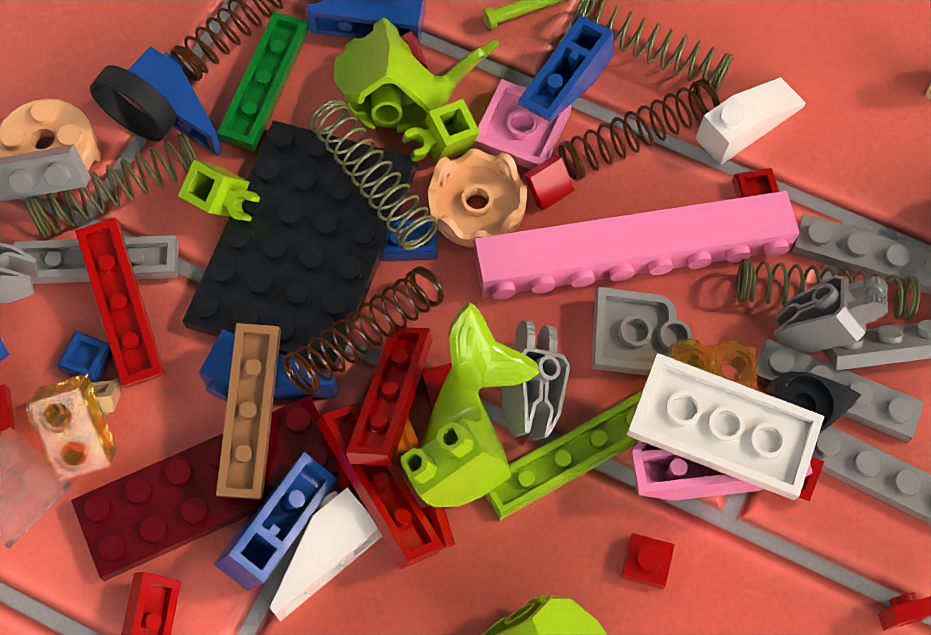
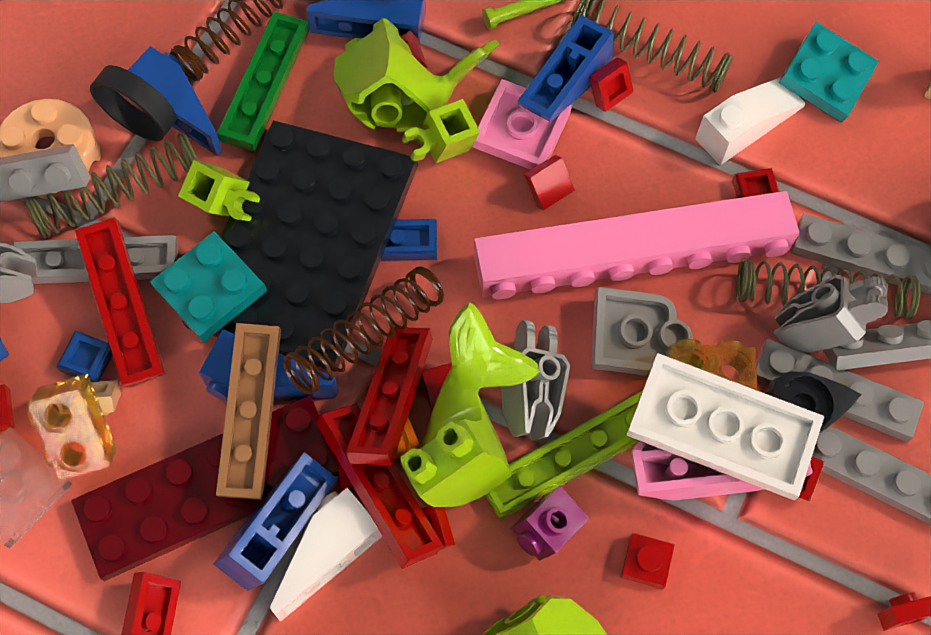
olive piece [310,100,438,250] -> none
light nougat plate [428,149,527,248] -> none
reddish brown piece [558,79,720,181] -> none
none -> teal plate [150,231,268,343]
none -> magenta brick [510,486,589,561]
none -> red plate [589,57,634,112]
none -> teal plate [778,21,879,122]

